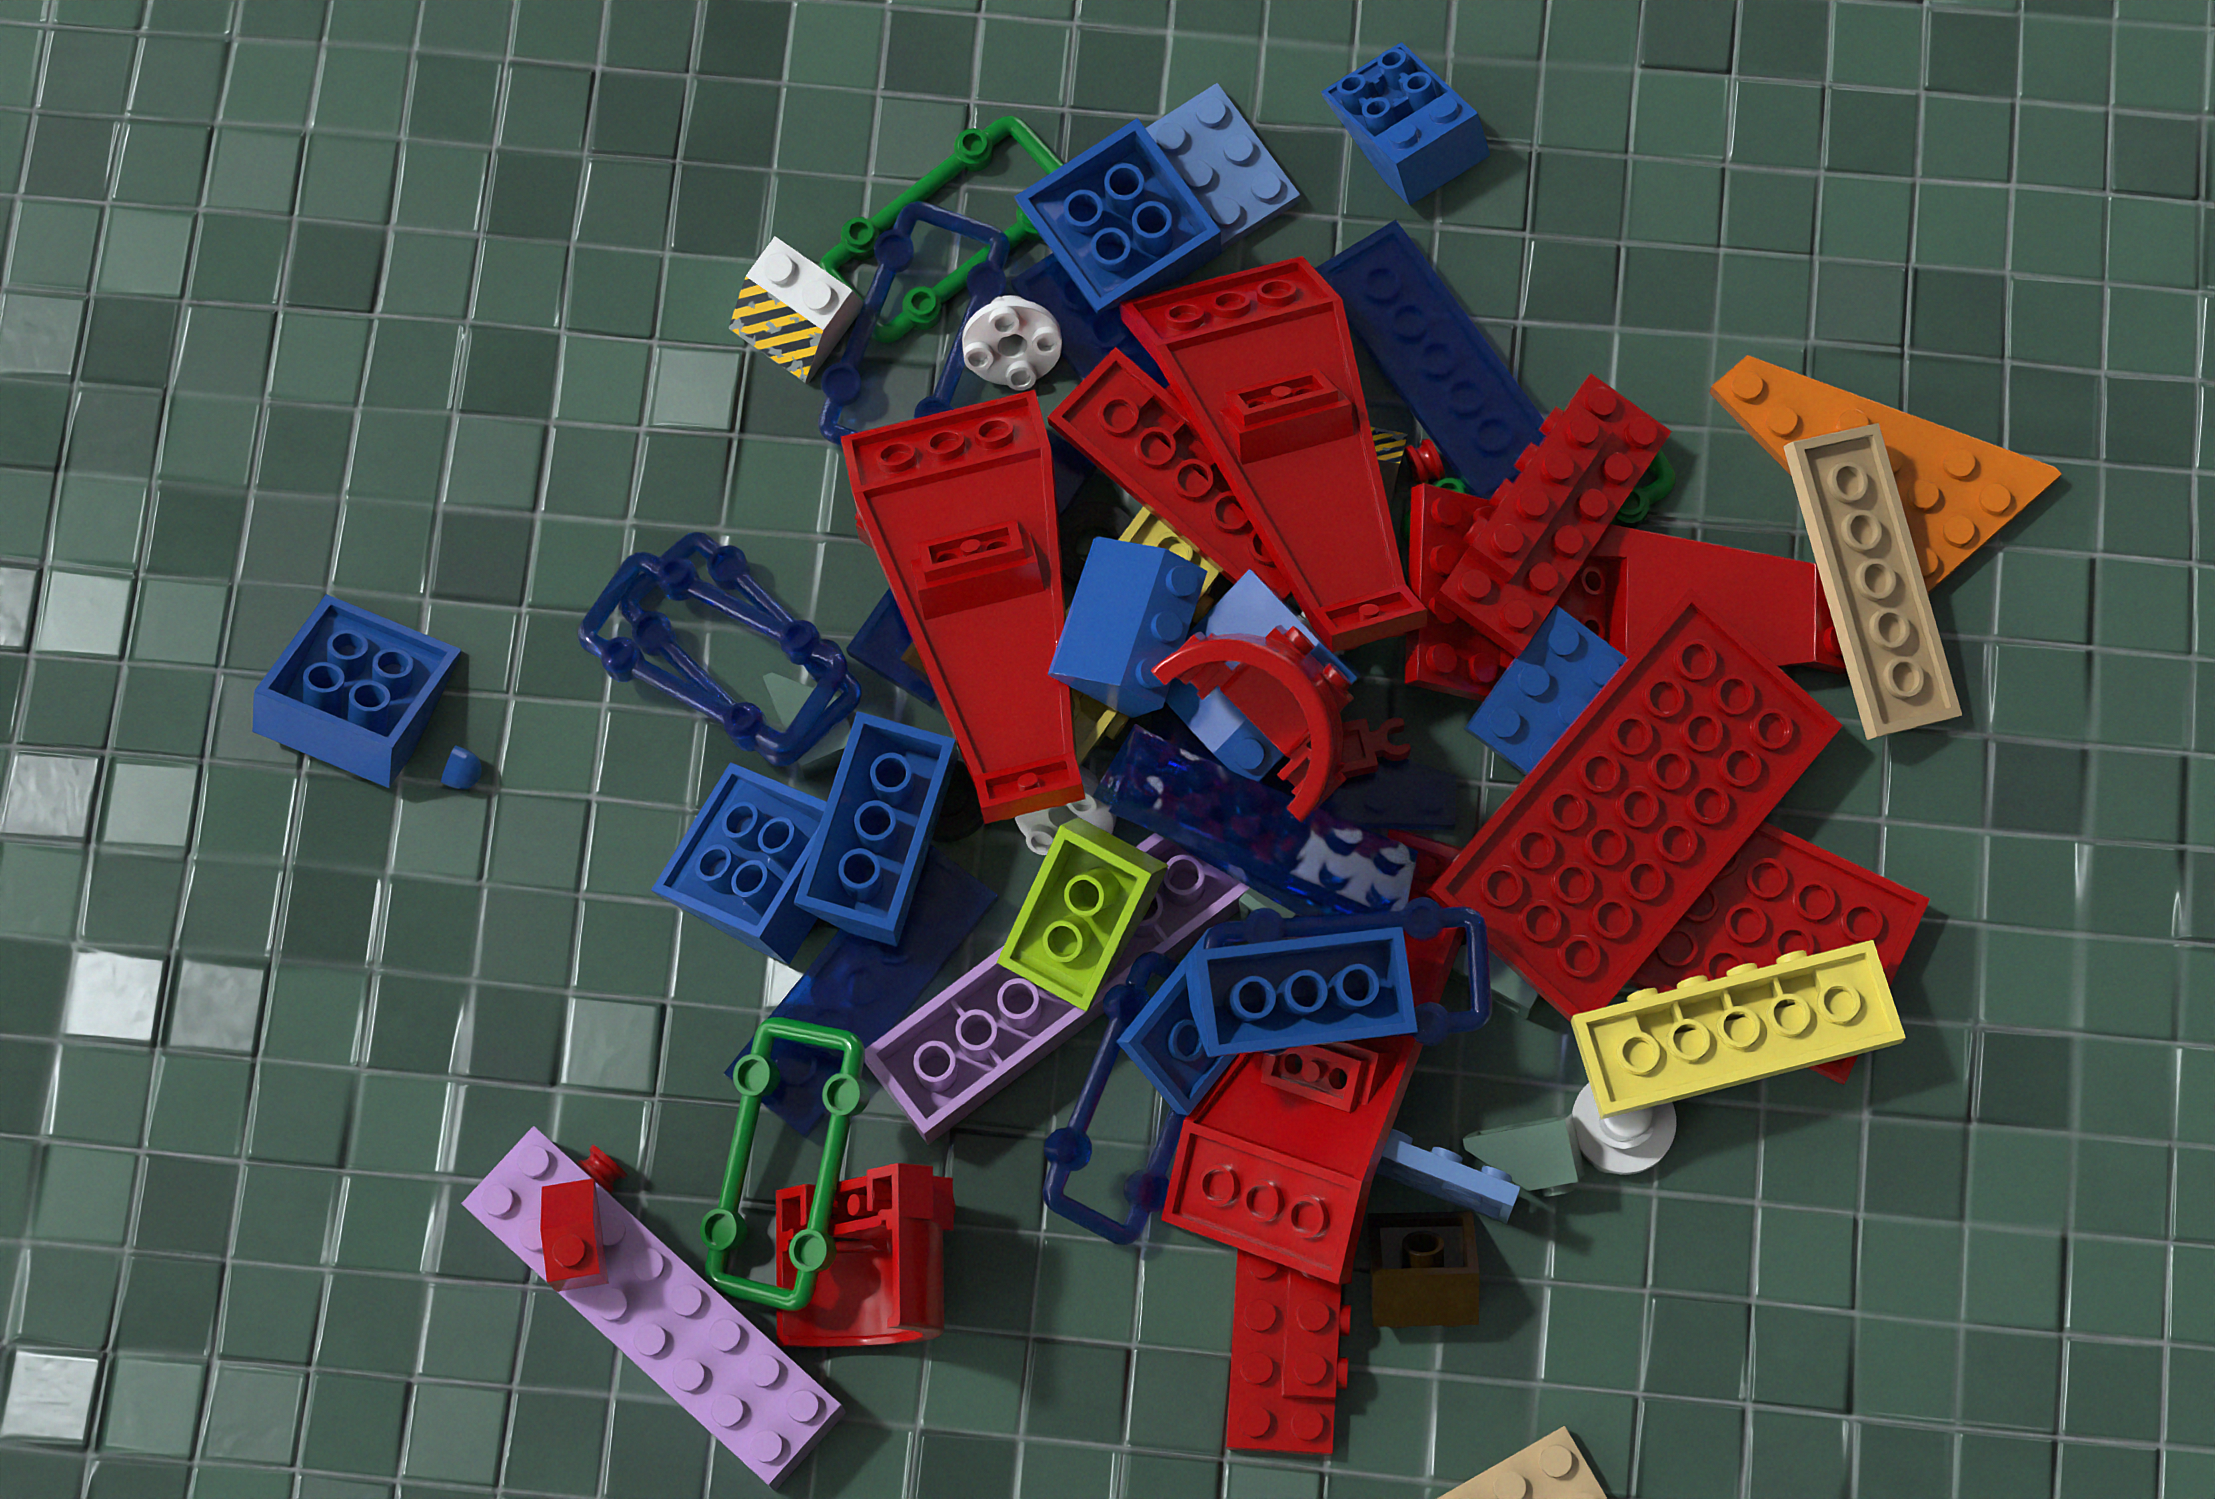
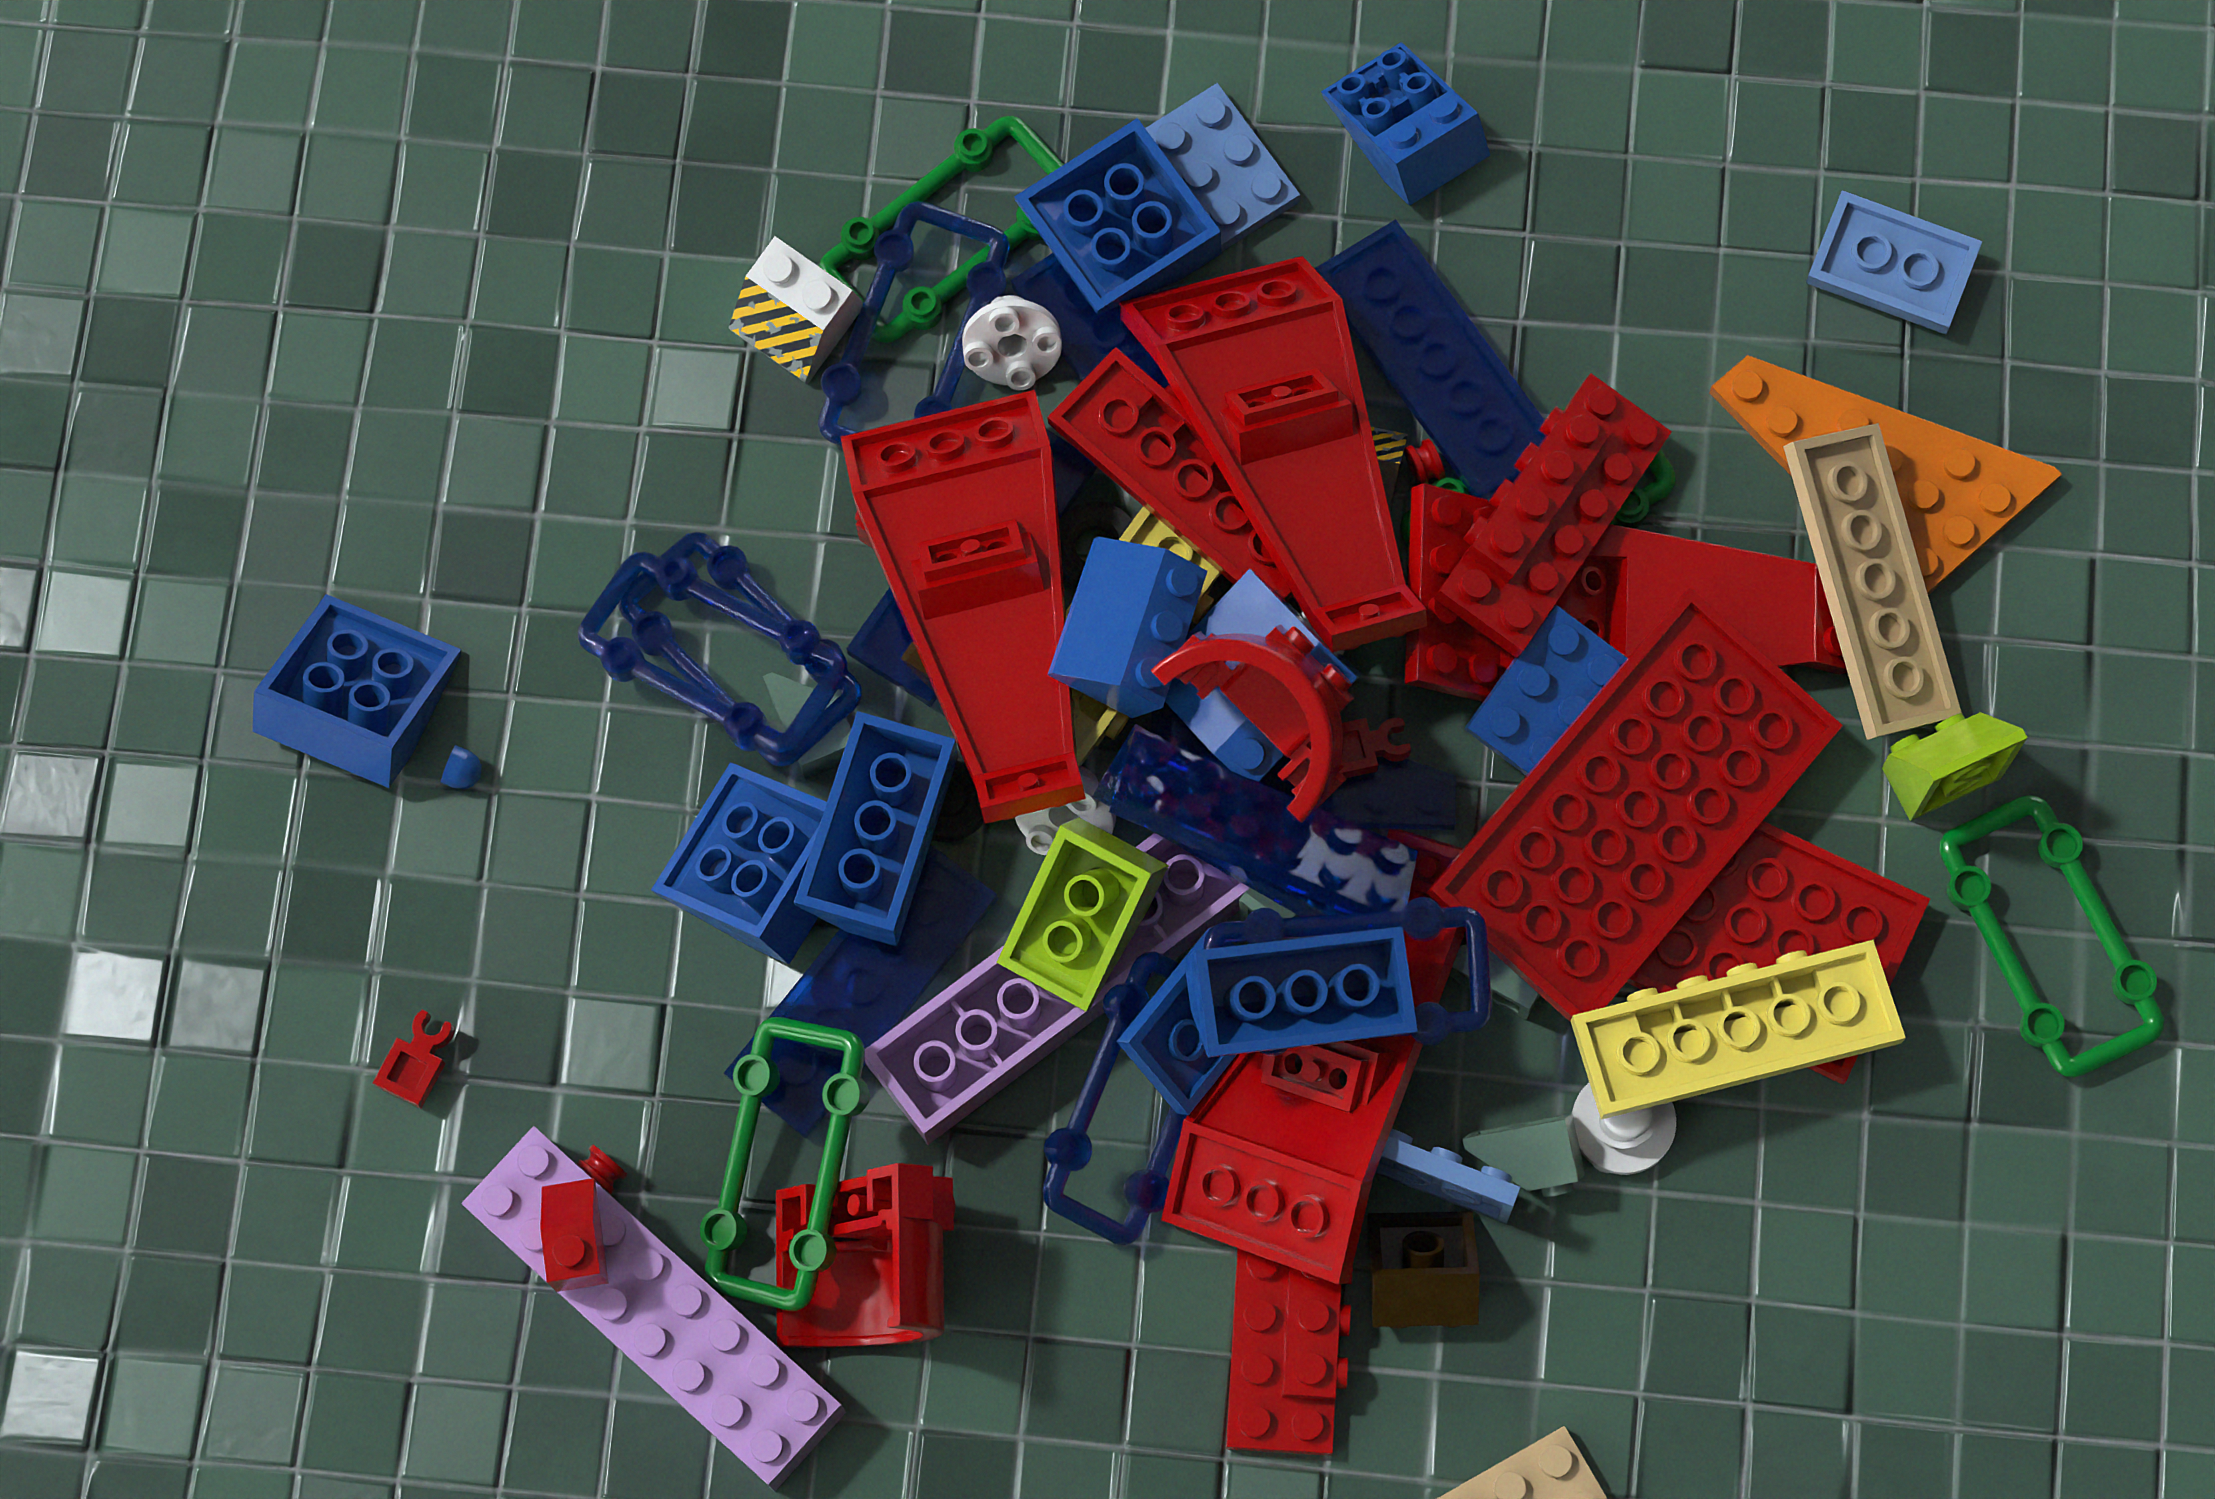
none -> red plate [373,1009,455,1109]
none -> medium blue plate [1806,190,1982,335]
none -> lime slope [1882,712,2028,821]
none -> green bar [1939,795,2165,1078]

